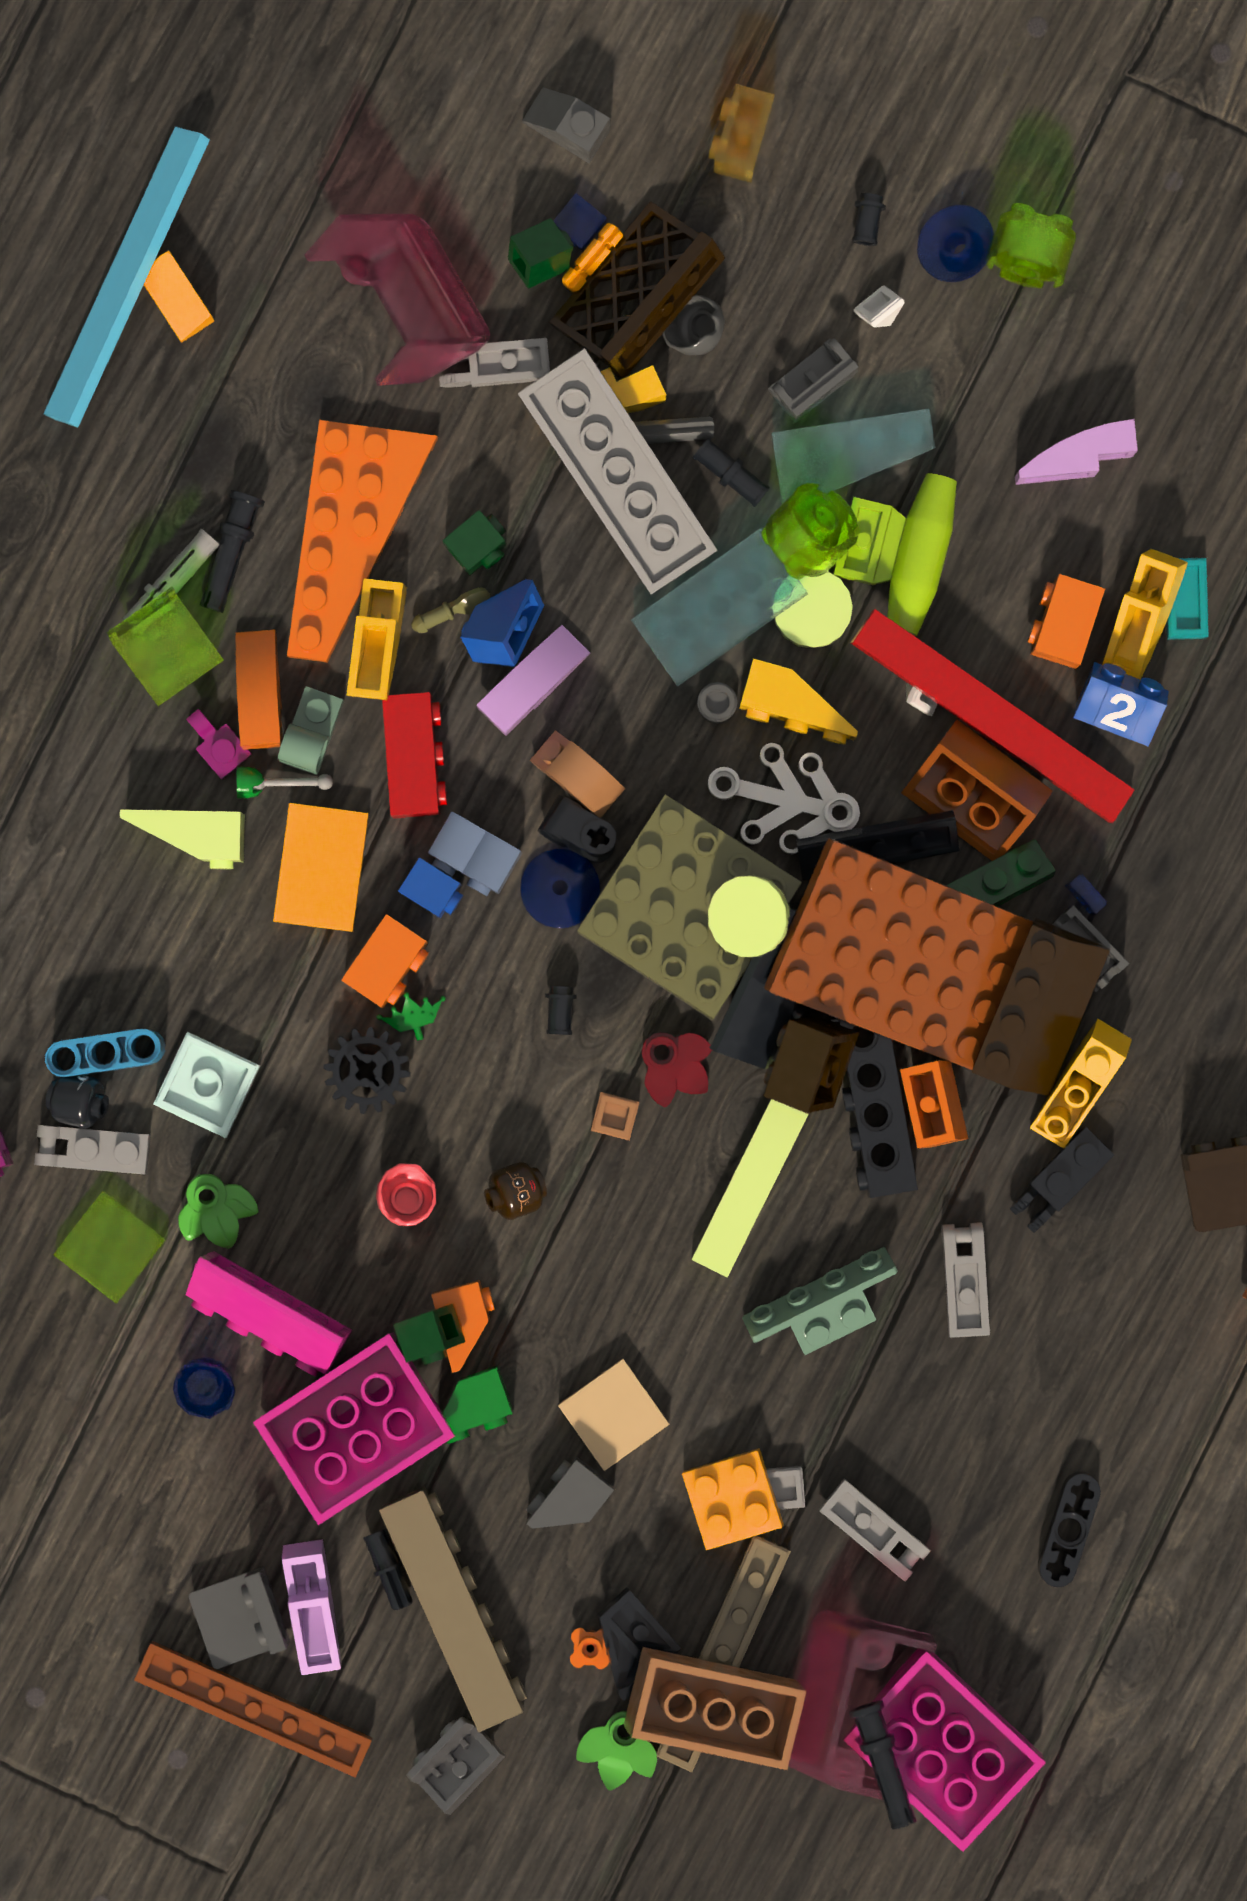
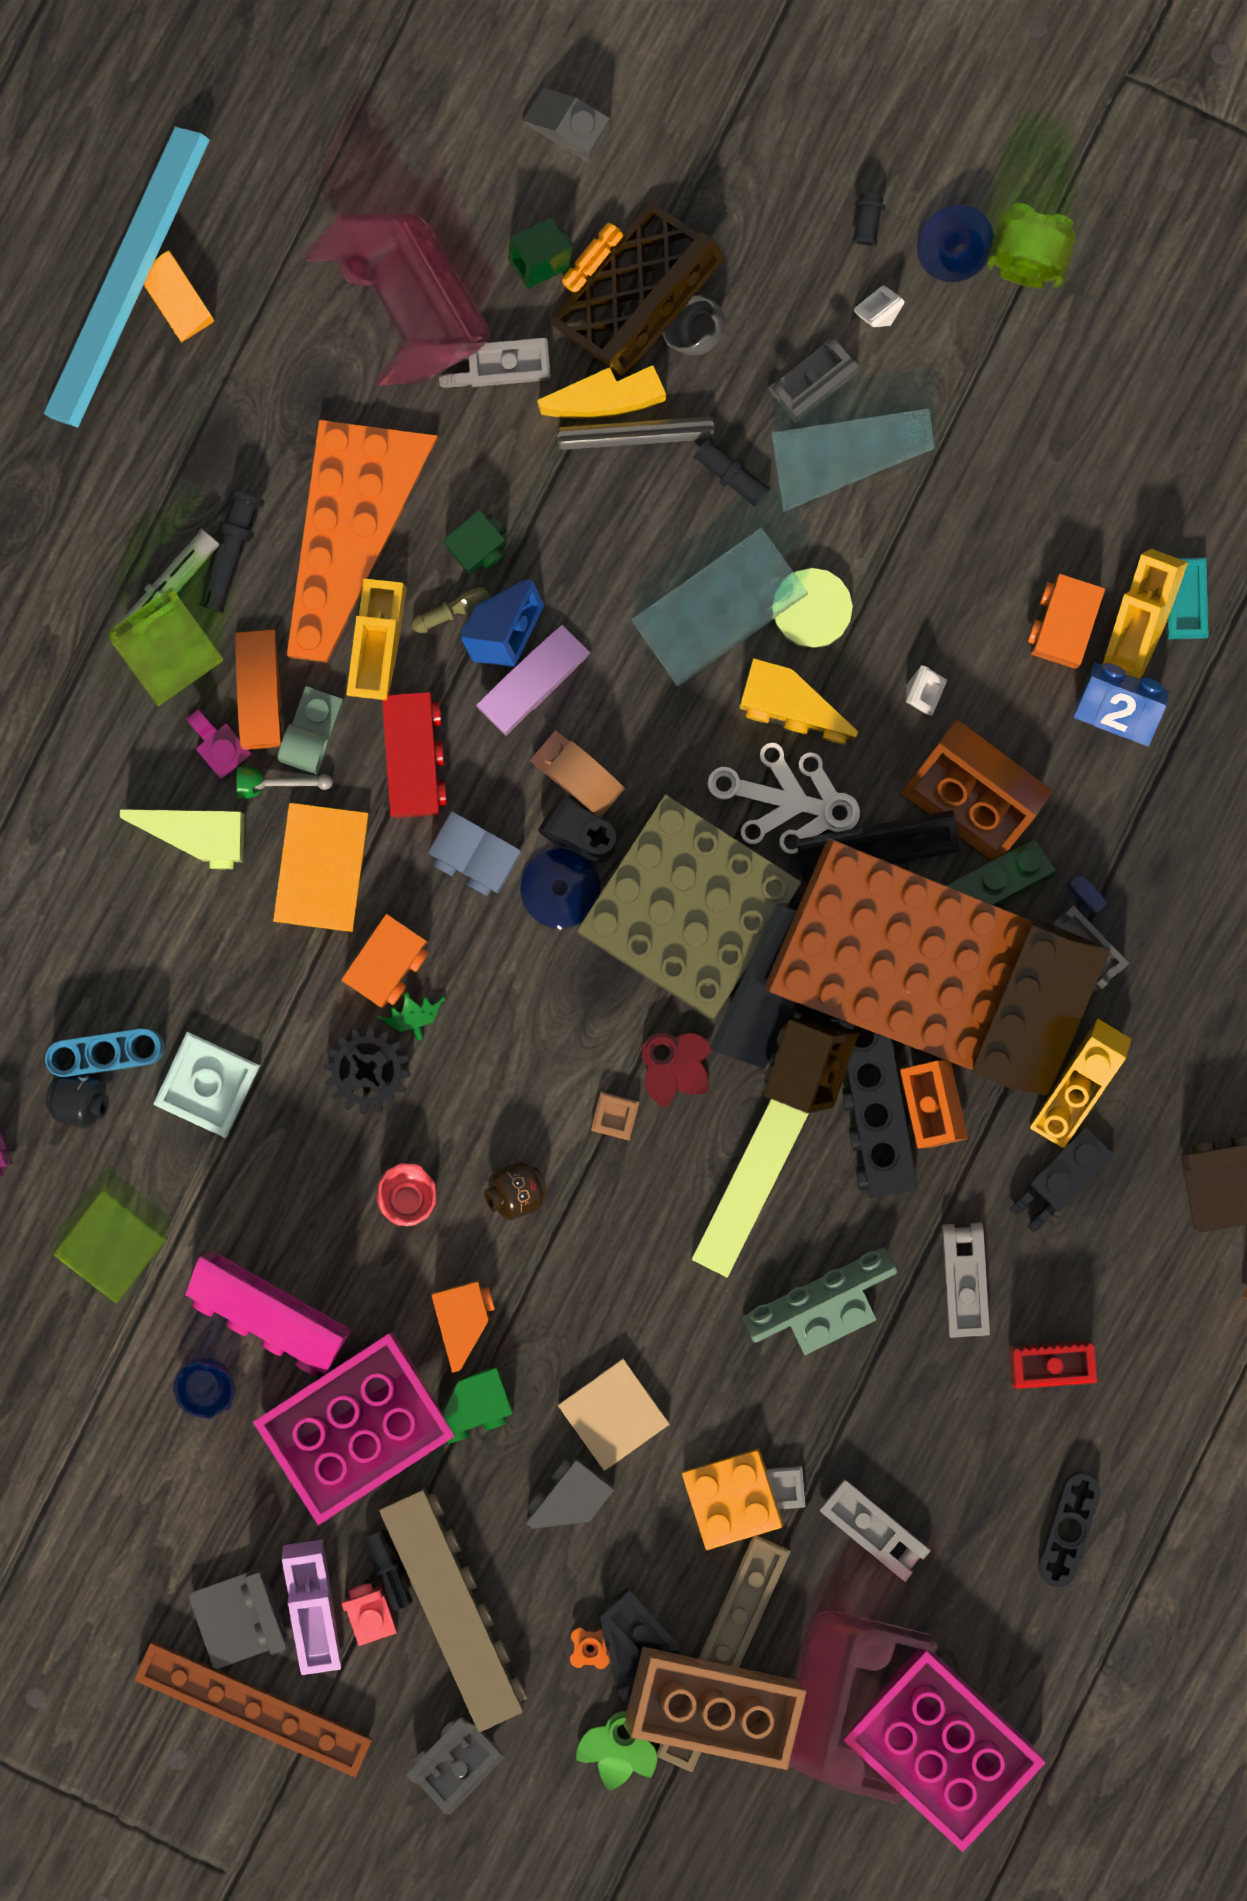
light grey plate [34,1125,151,1175] -> none
bright green plate [178,1174,258,1248] -> none
dark green brick [393,1304,466,1365] -> none
blue brick [398,857,463,919] -> none
light grey plate [518,348,718,594] -> none
black pin [545,986,577,1035] -> none
clear blue tile [553,193,607,251] -> none
dark grey tile [697,682,737,723] -> none
clear yellow brick [708,84,775,183] -> none
yellowish green tile [708,876,790,957] -> none
clear neon green brick [761,483,858,579] -> none
lime plate [834,473,957,636] -> none
black pin [848,1700,917,1830] -> none
red tile [851,609,1135,823] -> none
lavender slope [1015,419,1138,485] -> none
none -> coral bracket [342,1583,398,1646]
none -> red brick [1008,1340,1097,1389]

